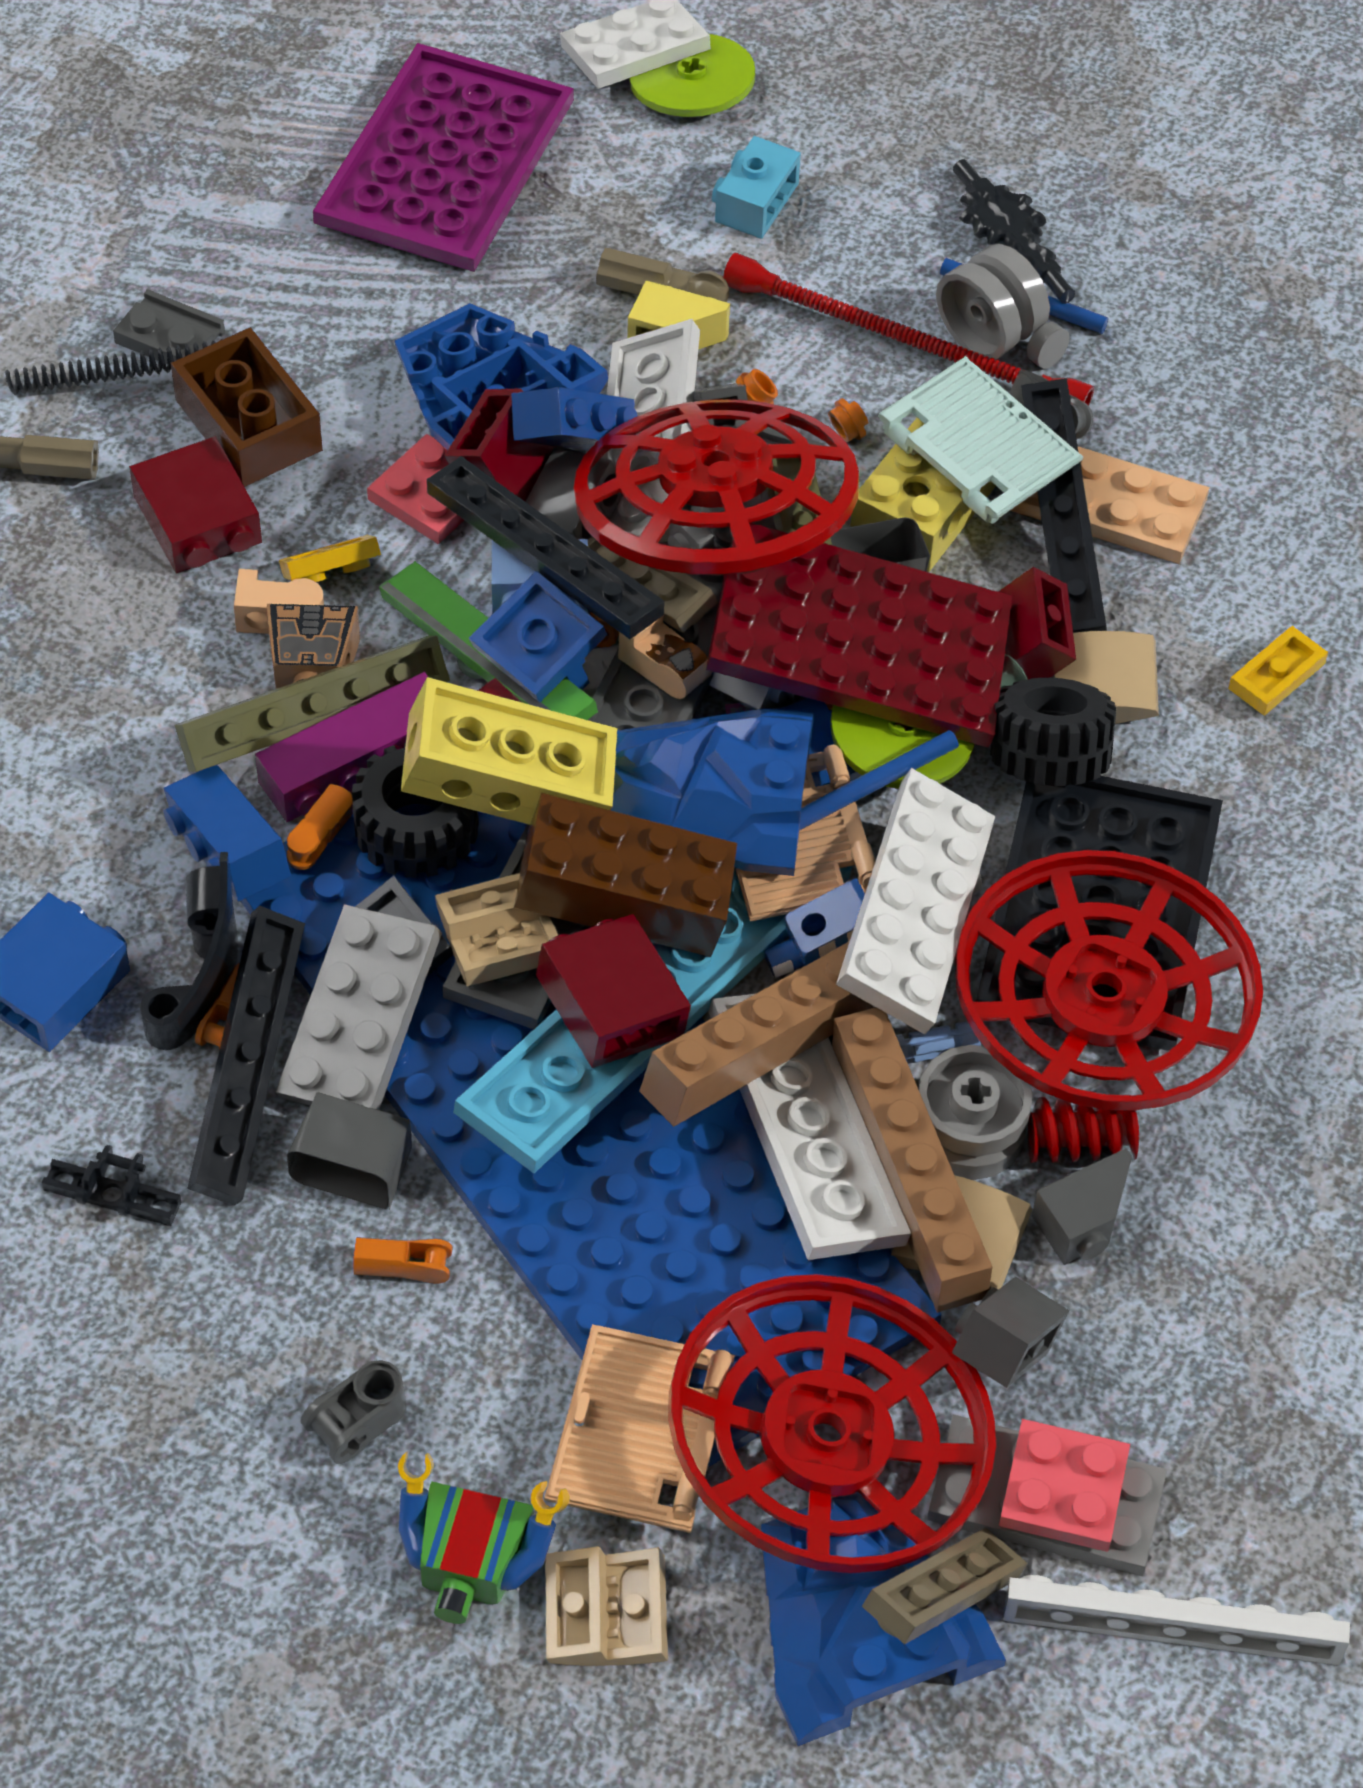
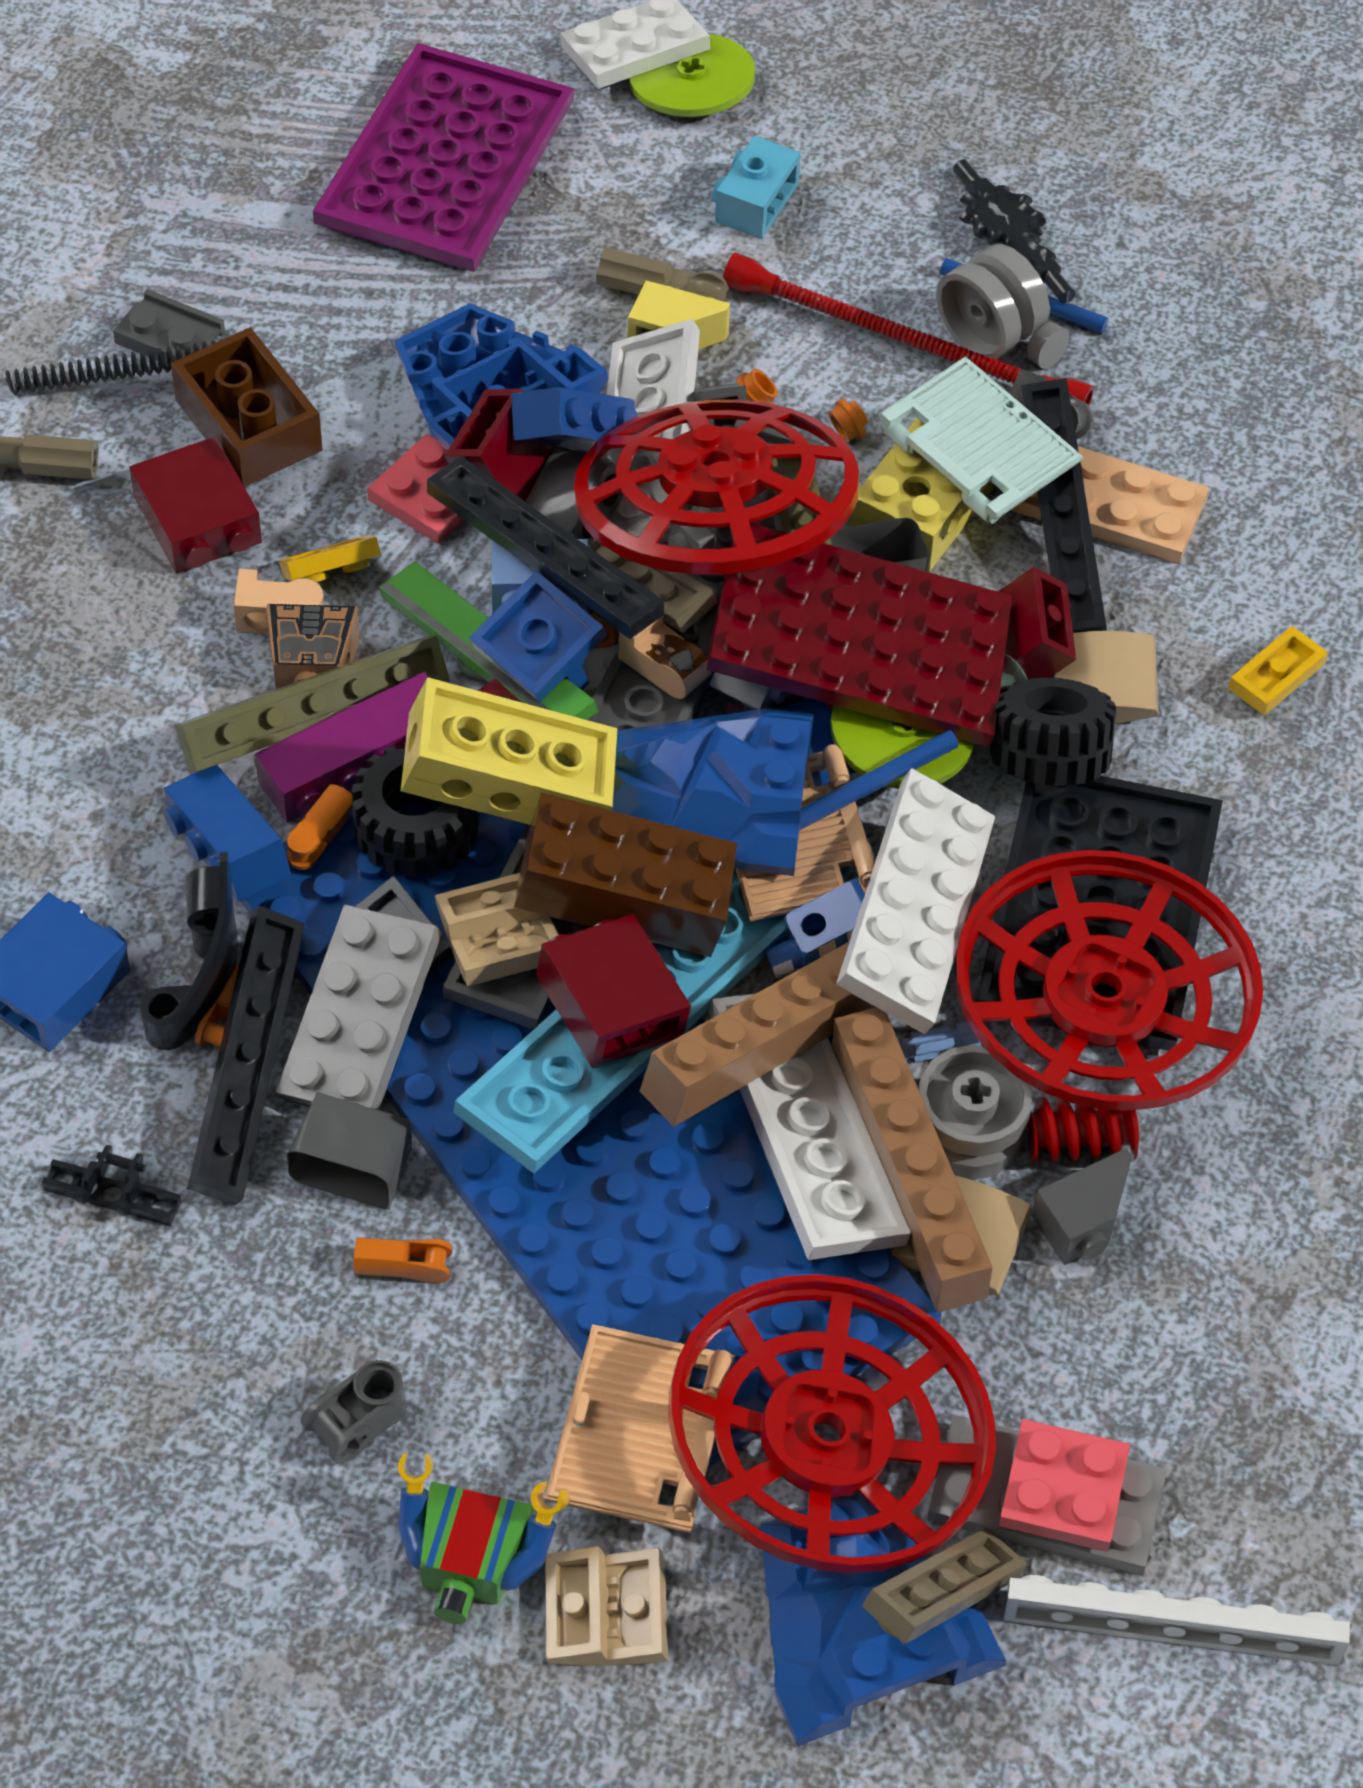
dark grey brick [952,1277,1070,1388] -> none

